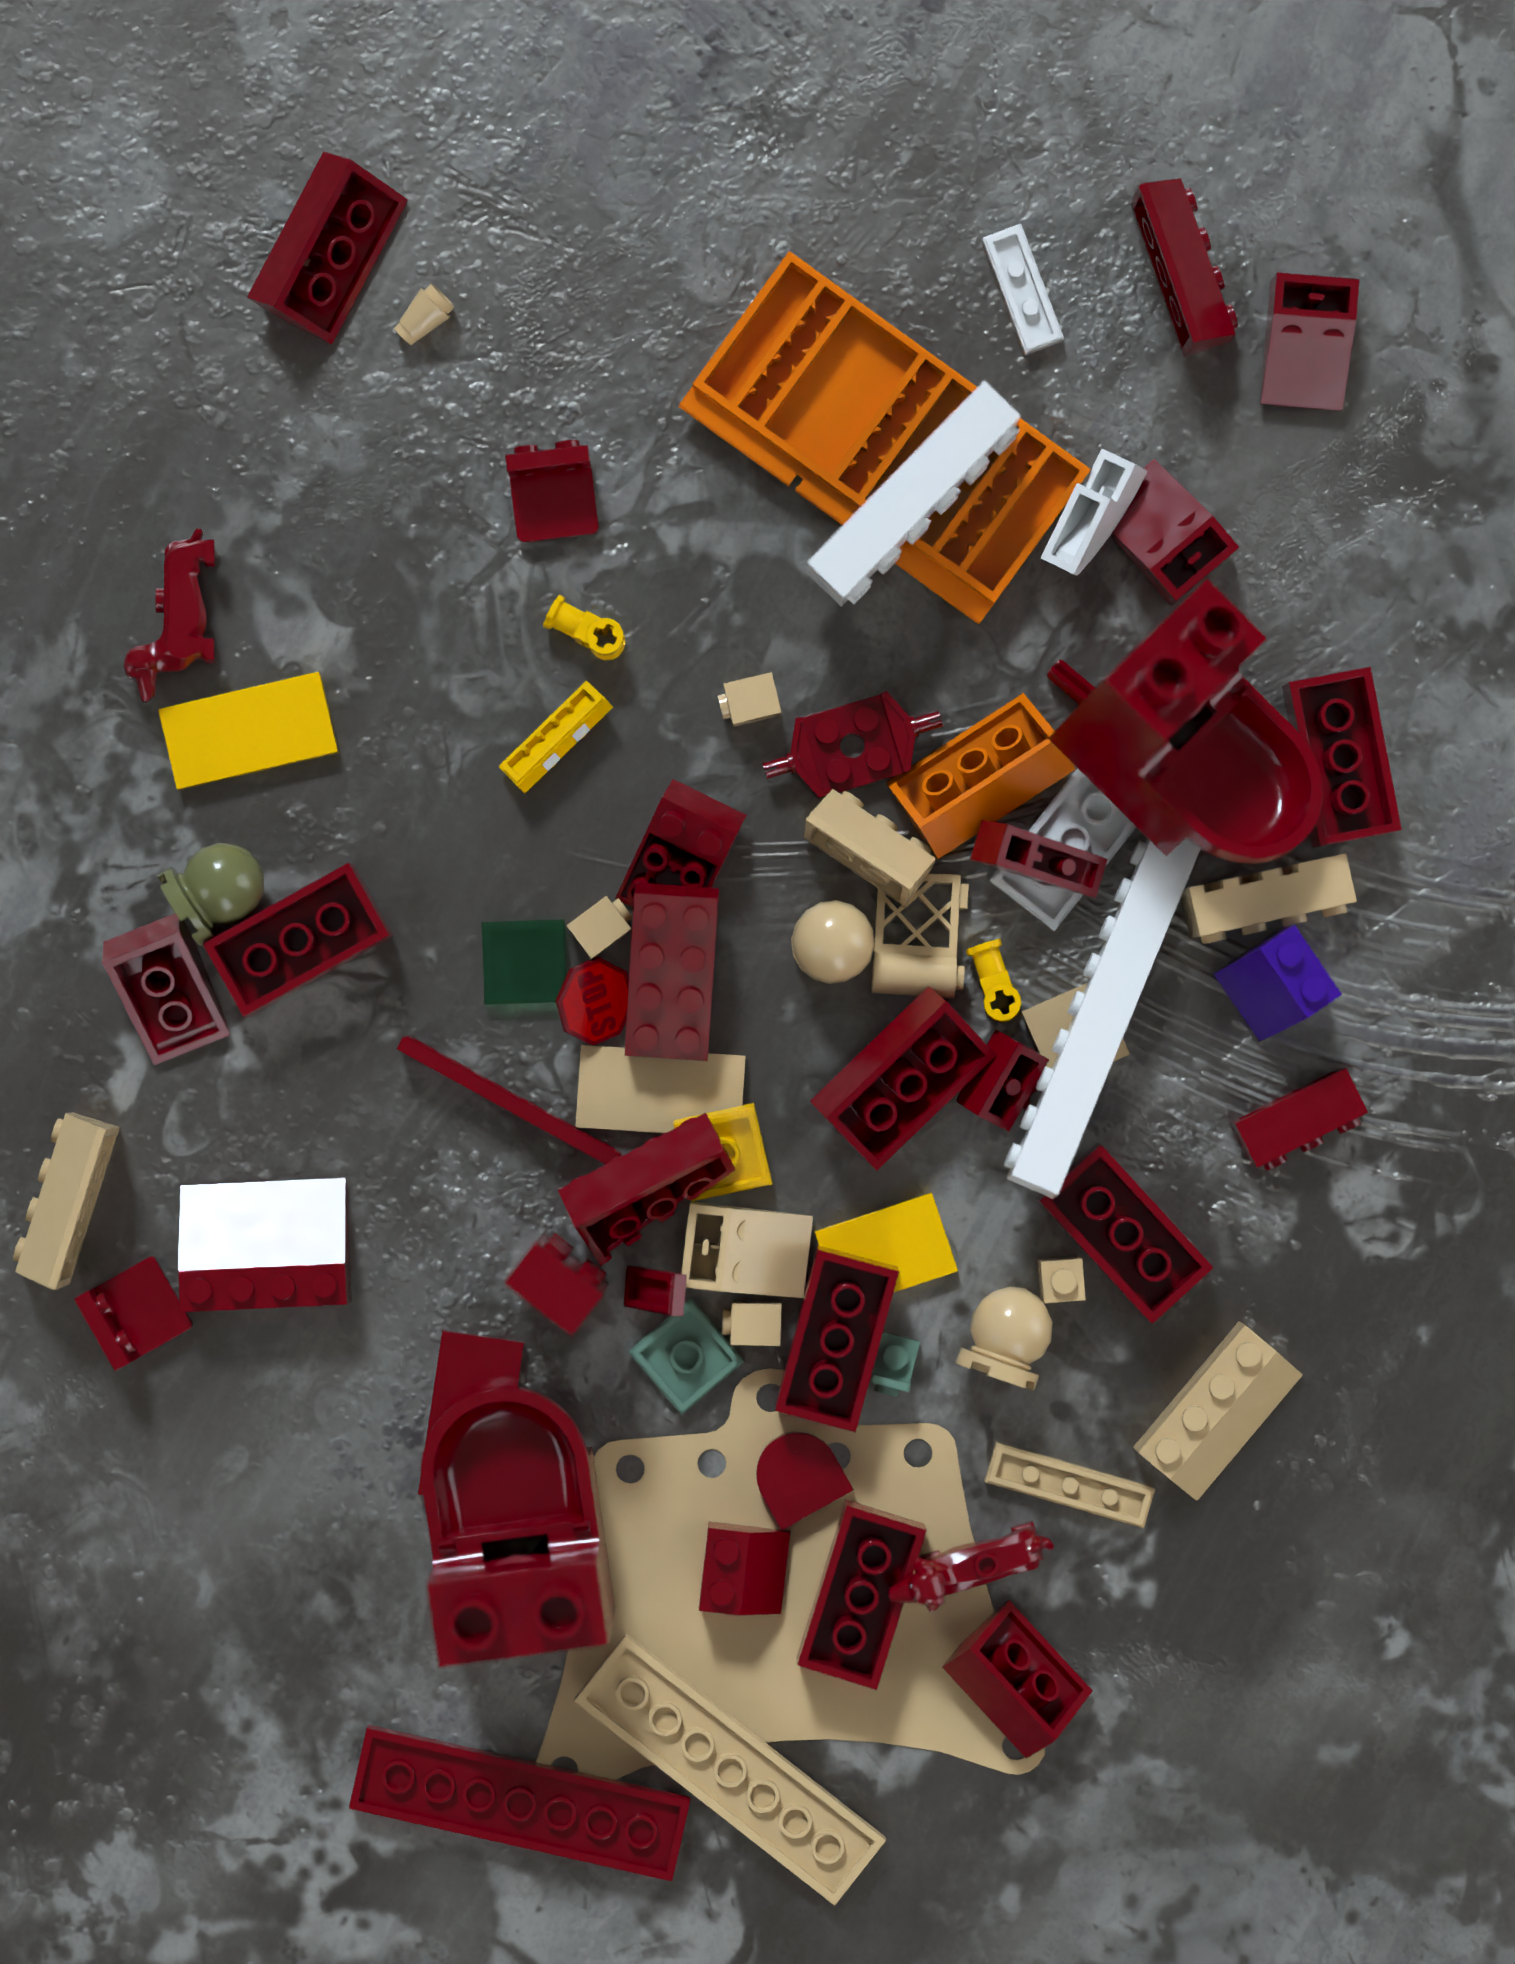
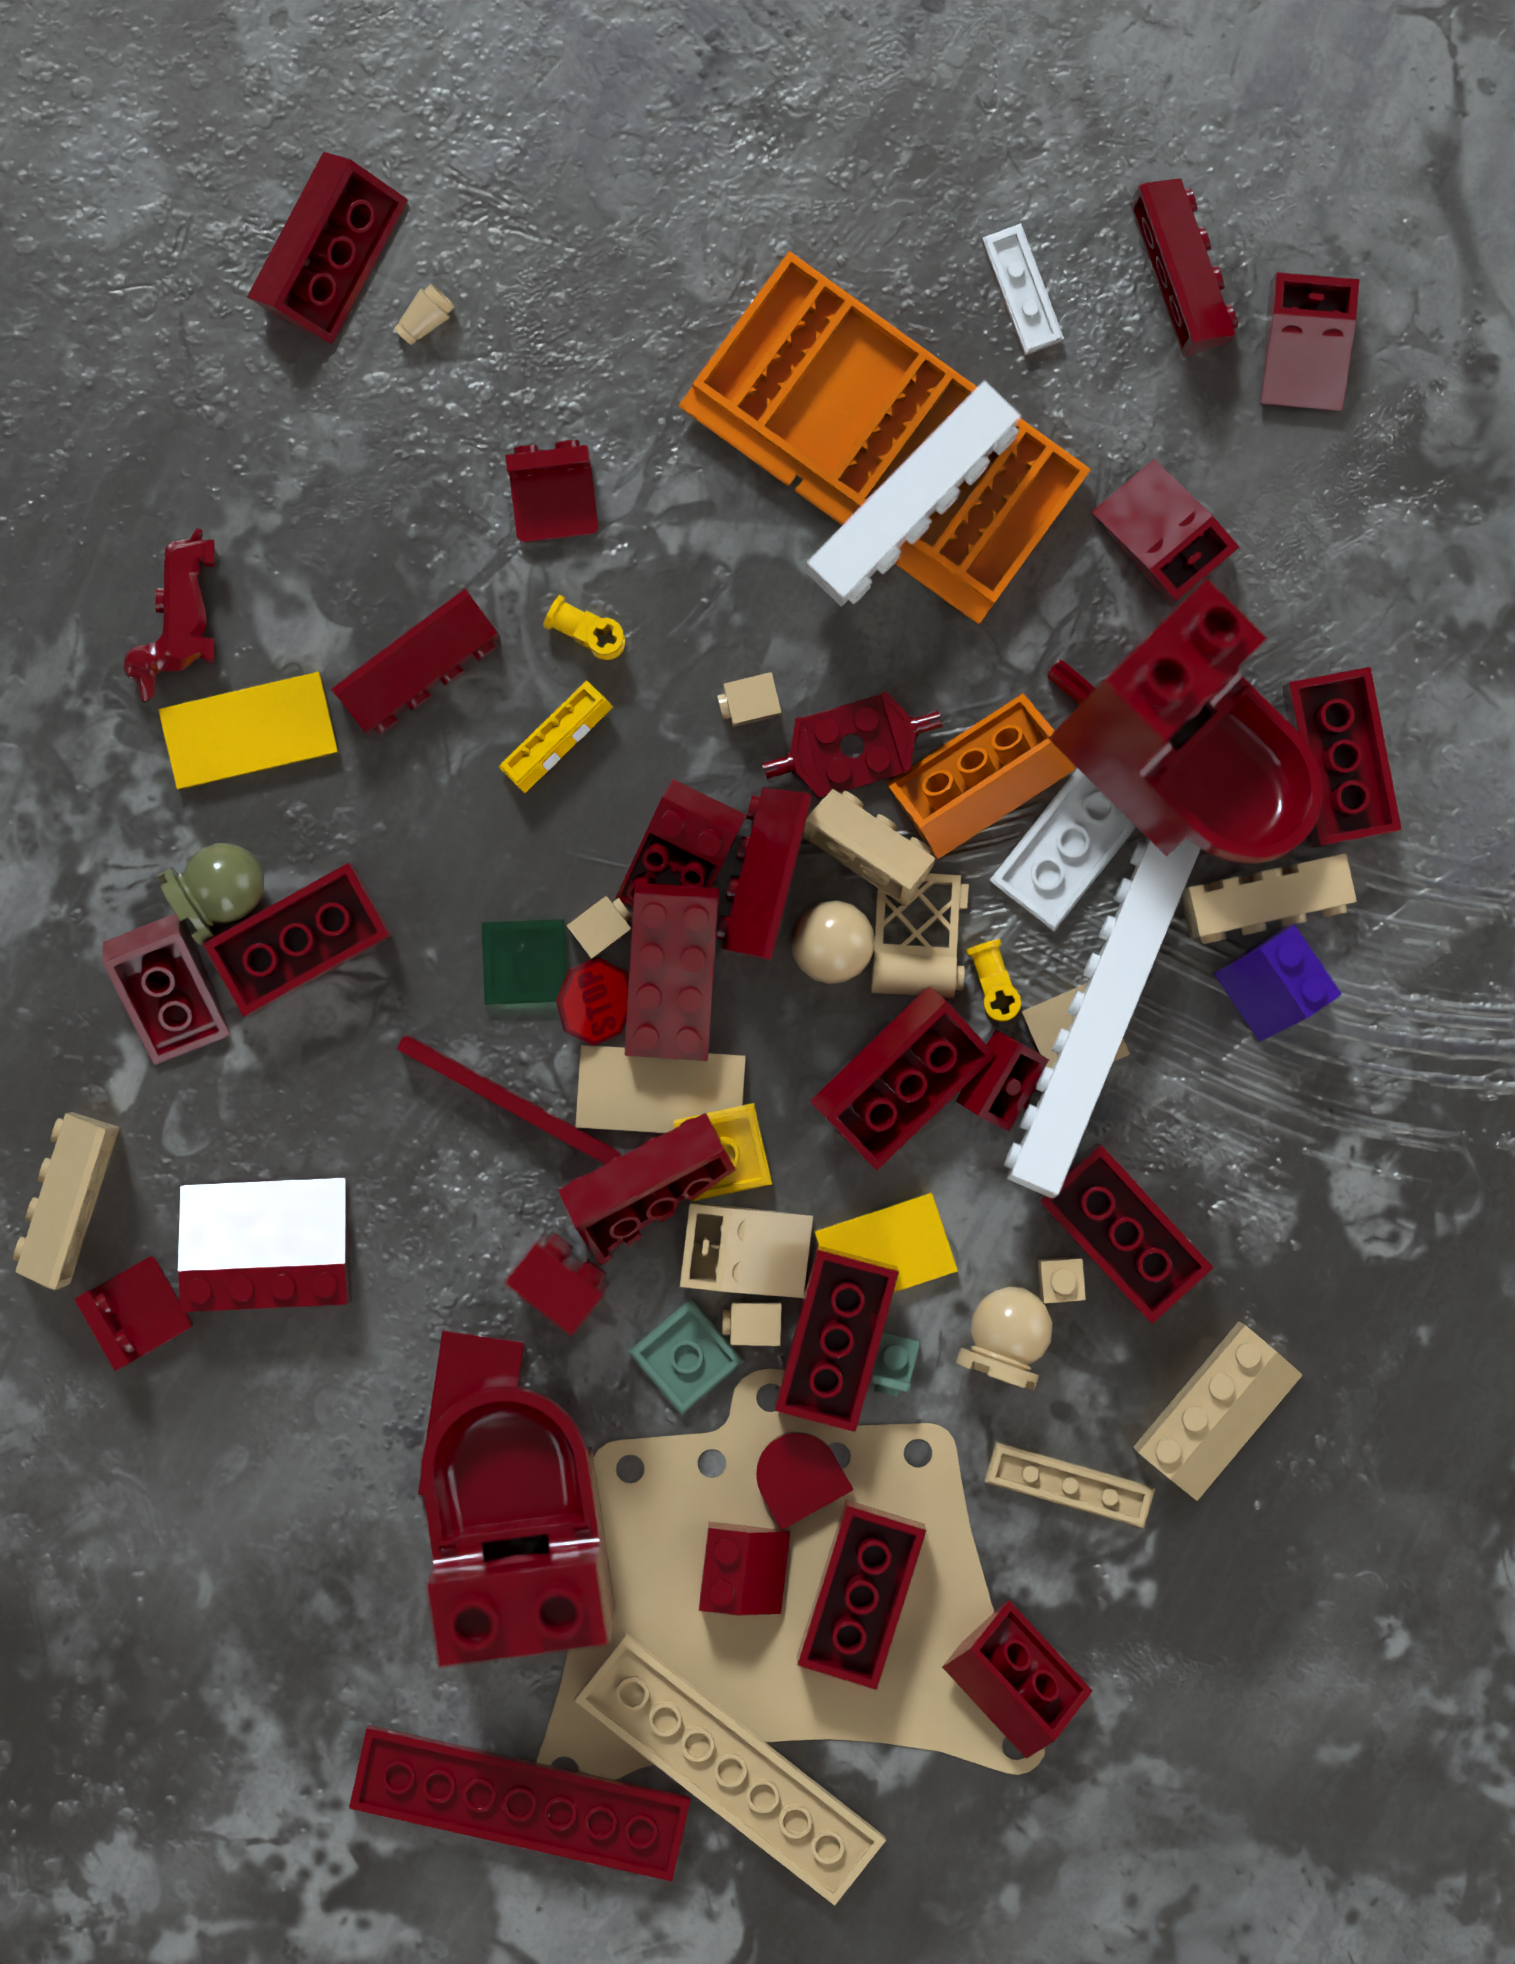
dark red tile [623,1265,687,1316] -> none
dark red animal [889,1521,1054,1612] -> none
dark red slope [970,820,1108,898] -> none
white slope [1041,449,1148,576] -> none
dark red brick [1230,1067,1369,1171] -> none
none -> dark red slope [331,589,500,736]
none -> dark red slope [716,788,812,961]

